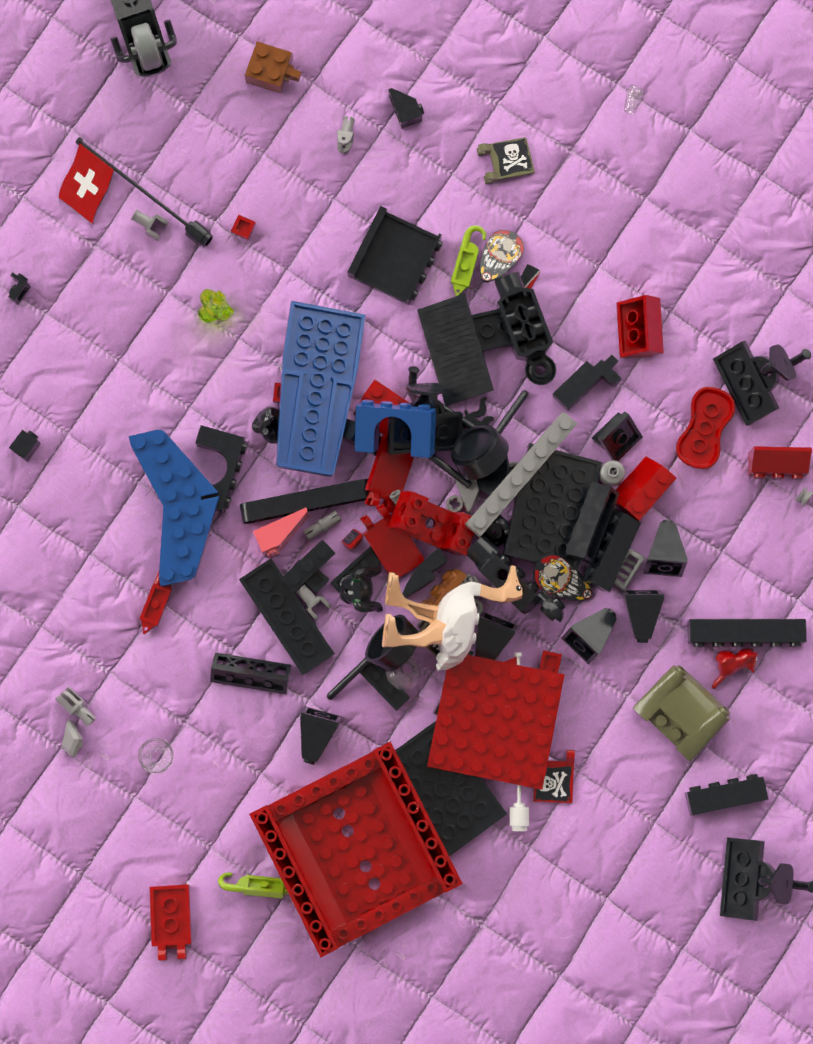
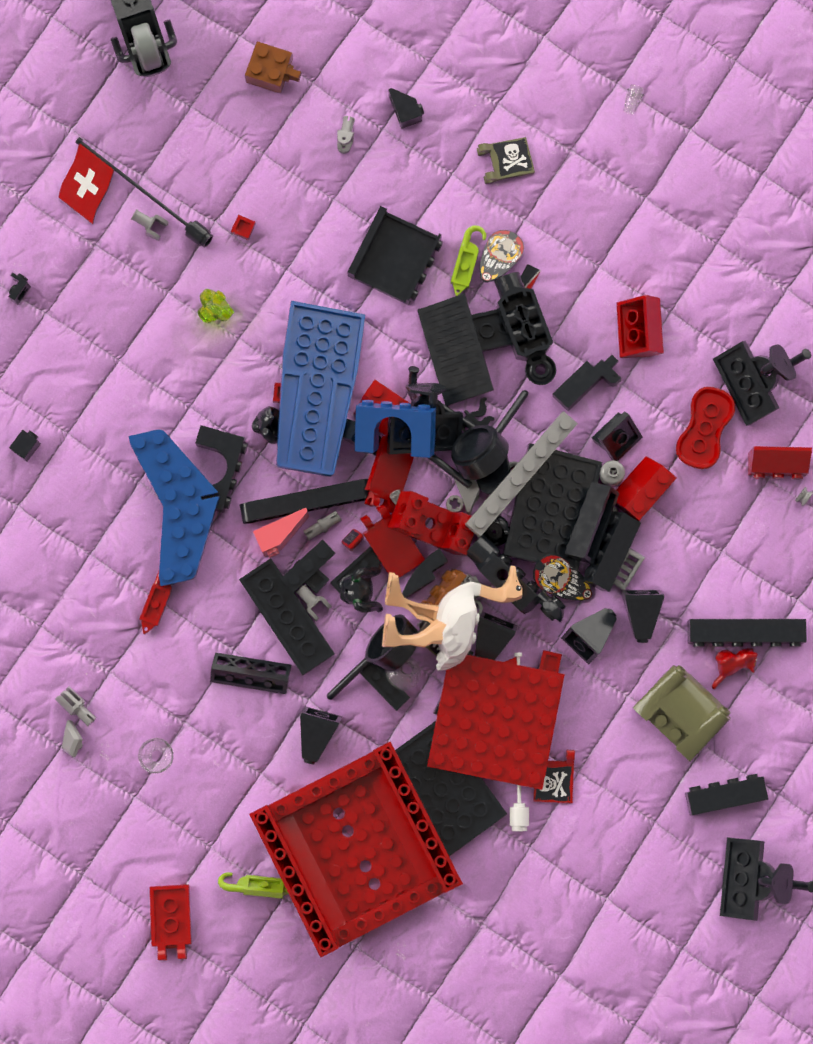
black slope [644,520,687,577] -> none

